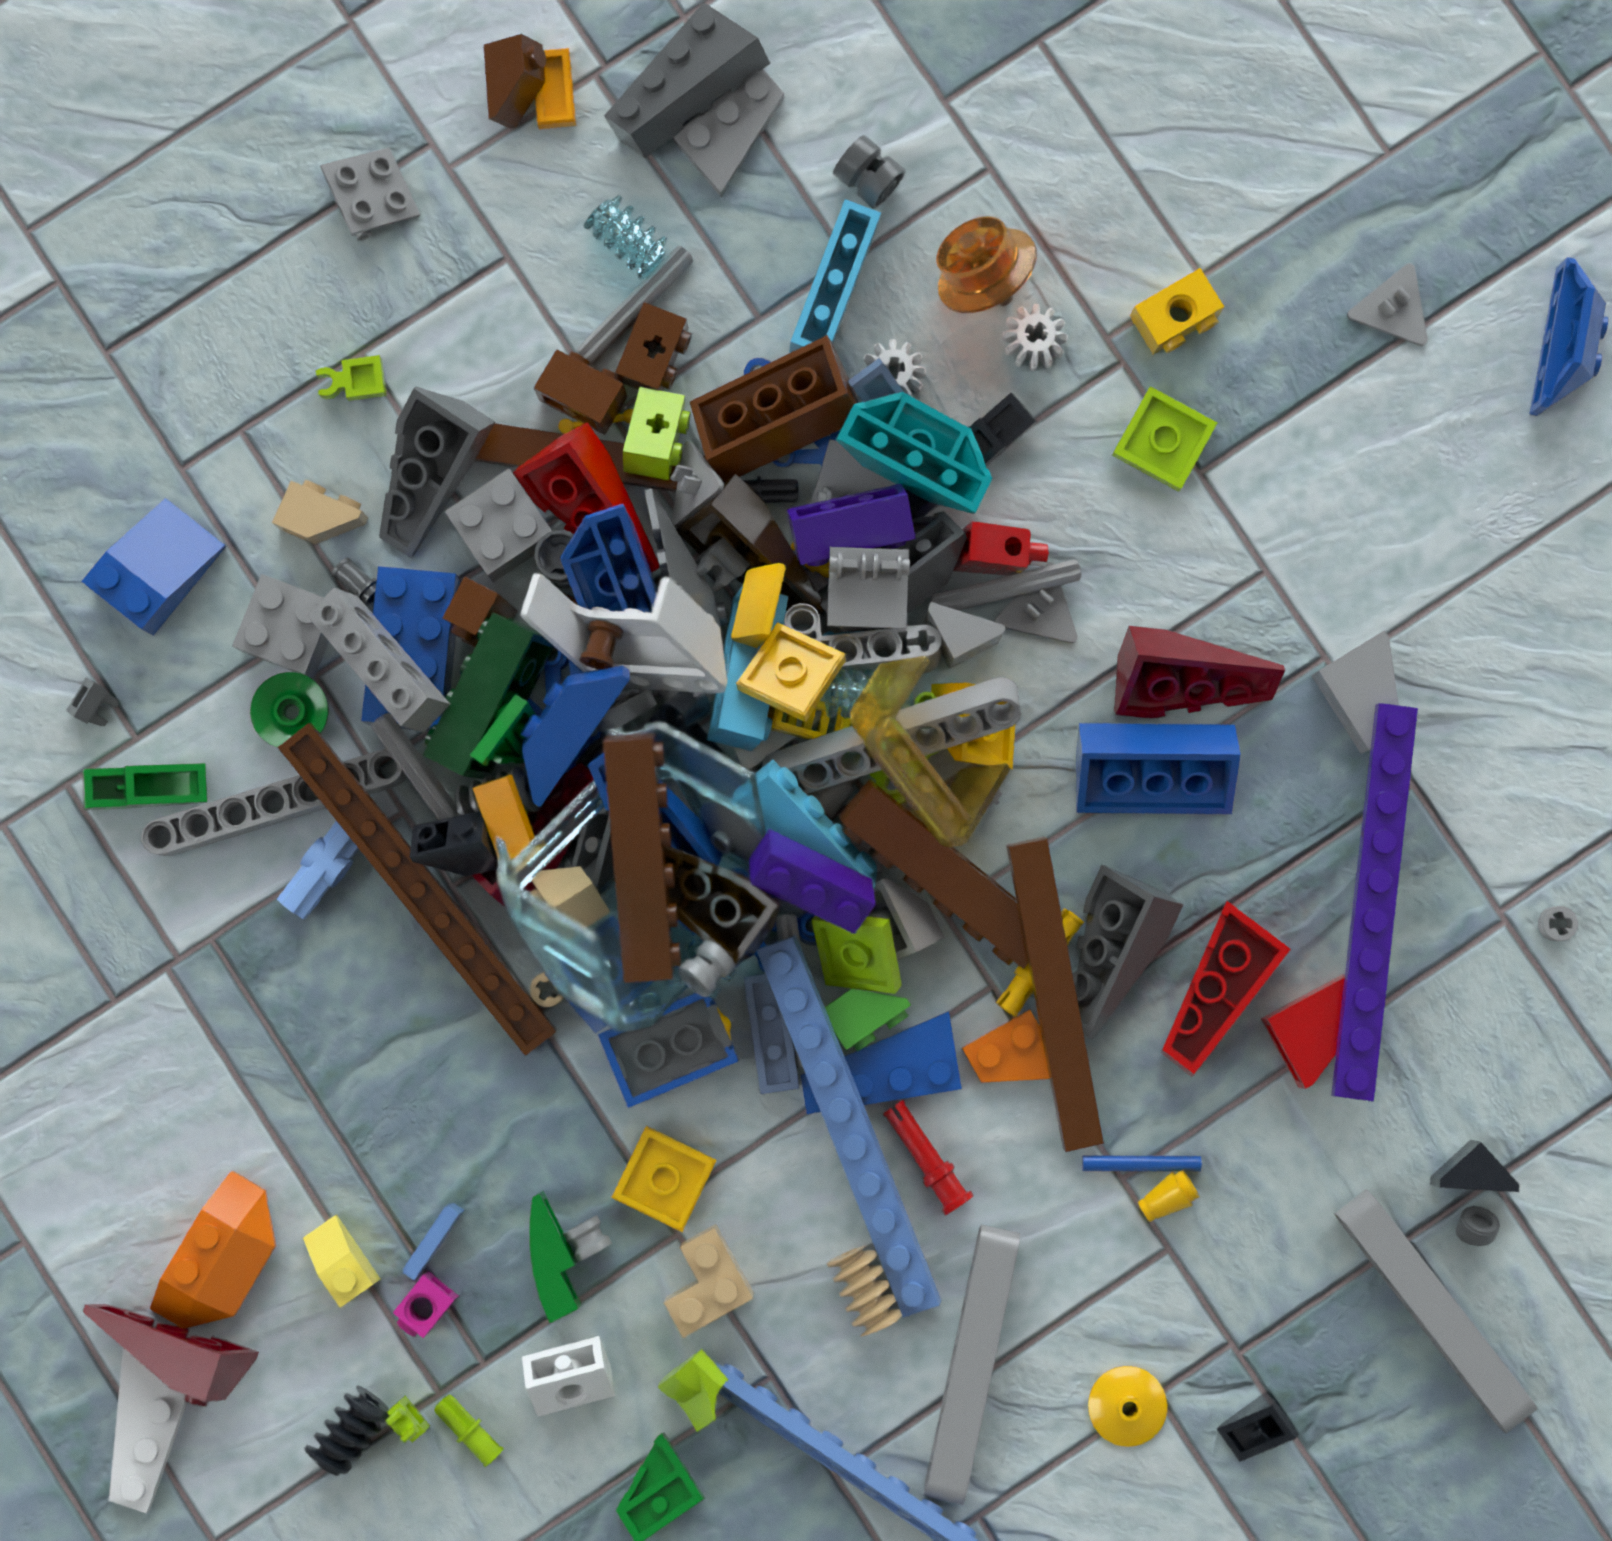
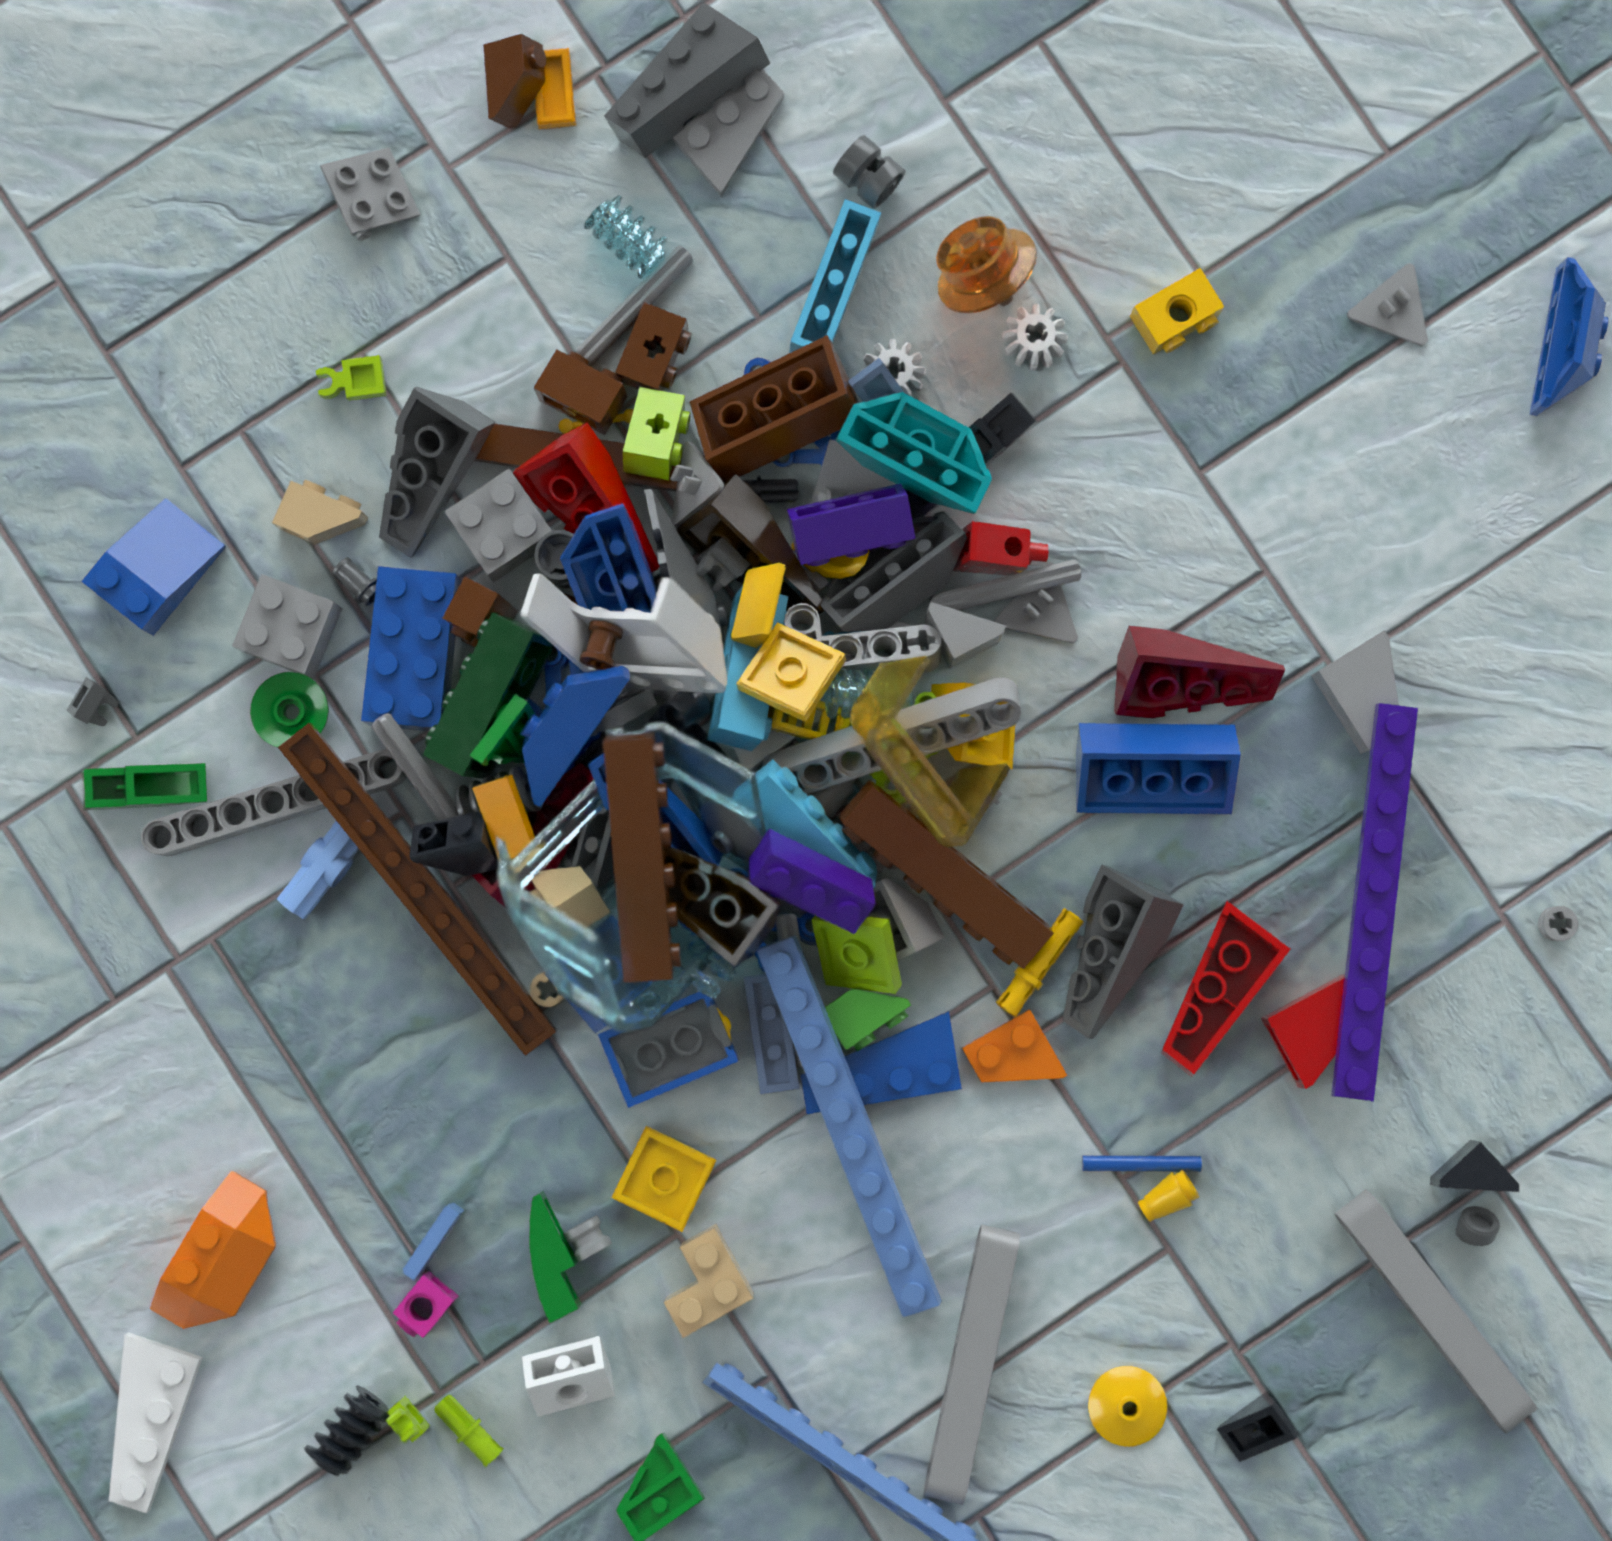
wedge [83,1304,259,1407] -> none
light yellow slope [303,1214,381,1308] -> none
light grey brick [307,587,450,732] -> none
lime slope [657,1349,728,1432] -> none
light grey wheel [678,940,735,997] -> none
light grey hinge [827,547,910,629] -> none
tan piece [827,1245,902,1337] -> none
red pin [883,1100,974,1216] -> none
reddish brown tile [1006,837,1104,1152] -> none
lime plate [1112,386,1218,492] -> none

